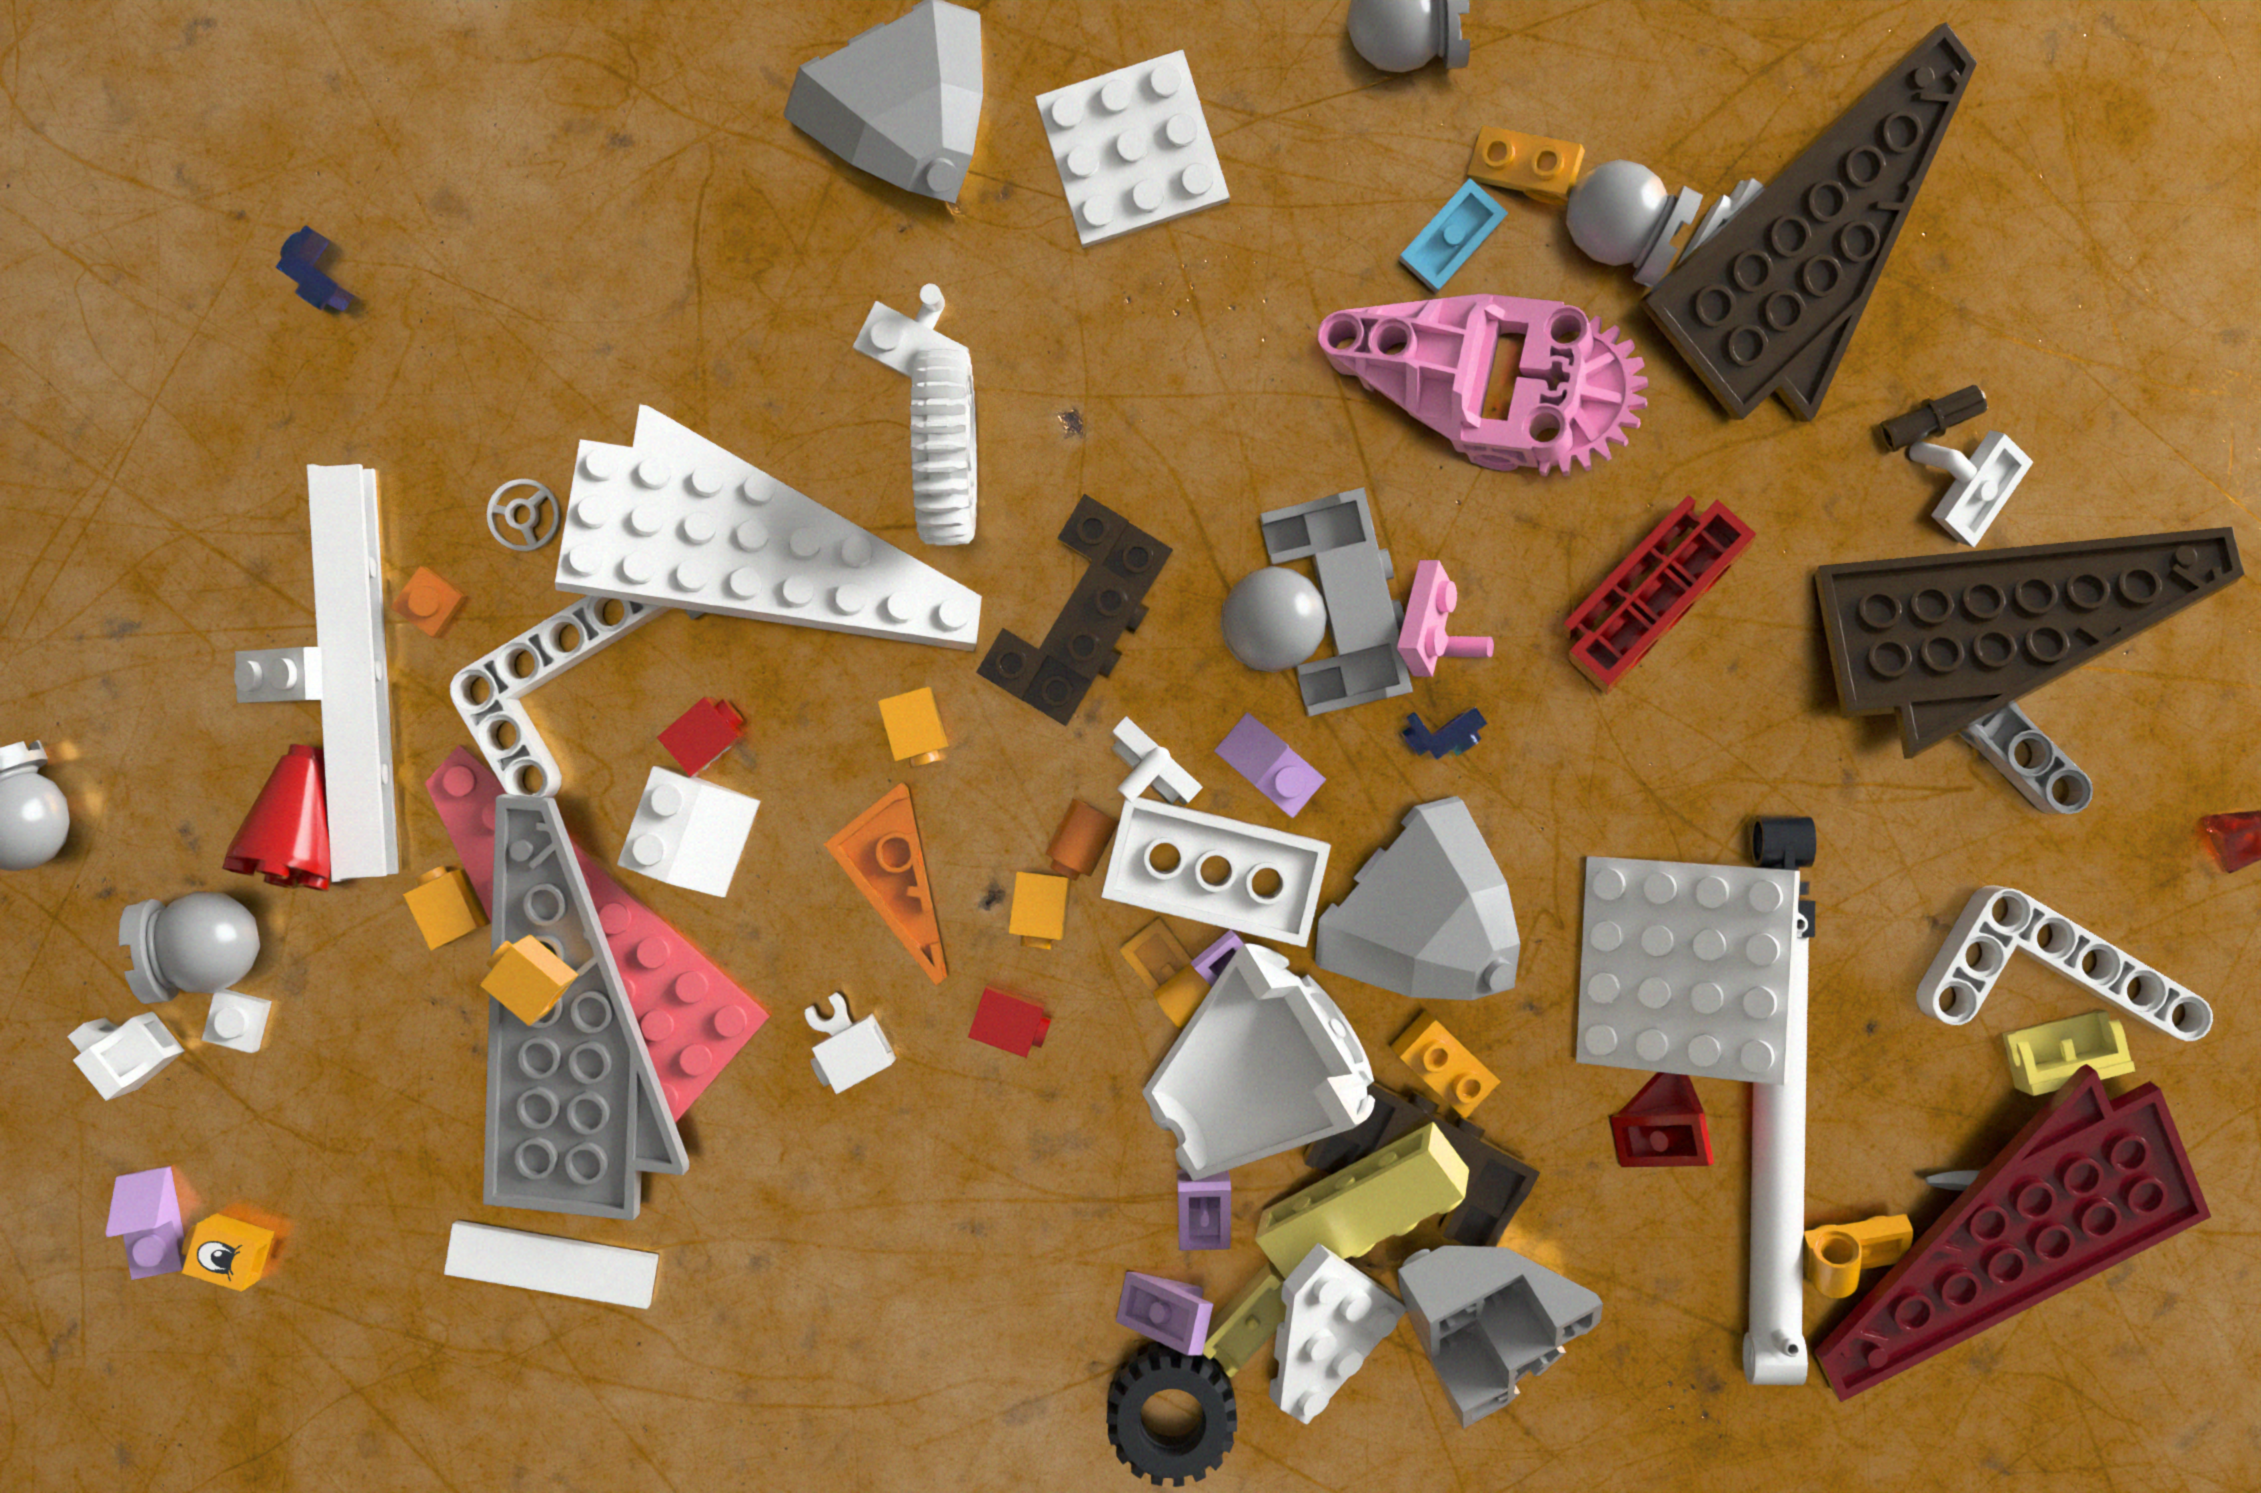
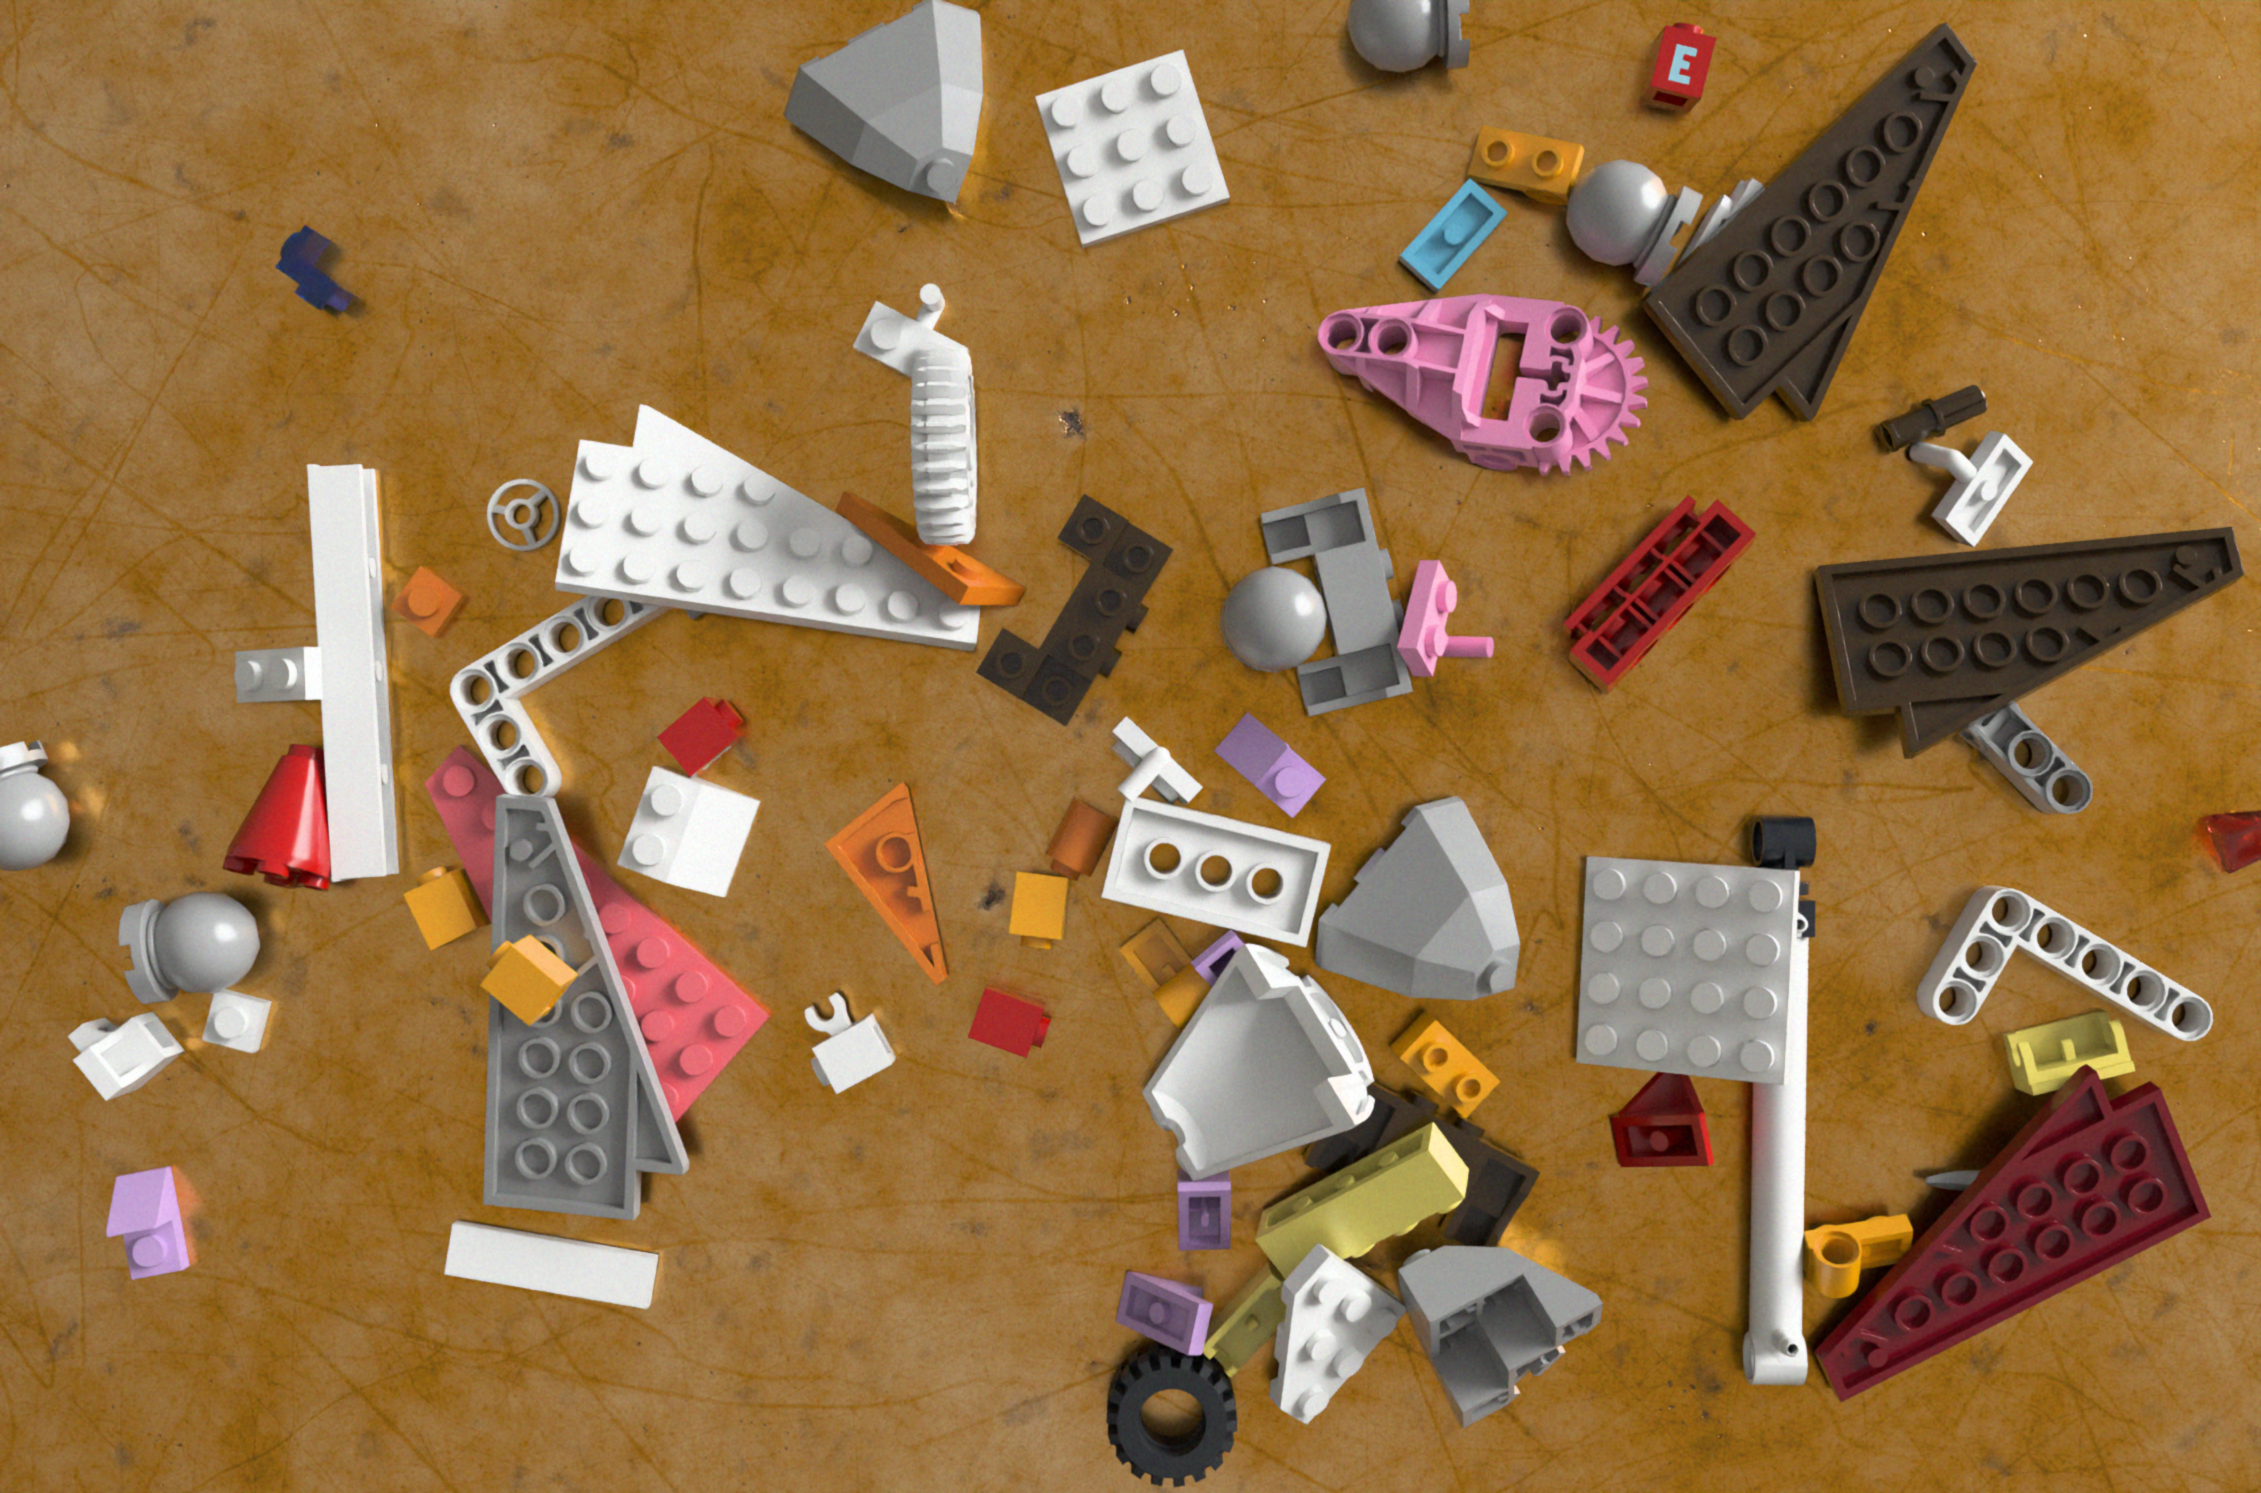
light orange brick [182,1213,274,1292] -> none
light orange brick [878,687,949,768] -> none
clear blue bracket [1401,707,1488,760] -> none
none -> orange wing [835,492,1026,606]
none -> red brick [1640,23,1716,112]

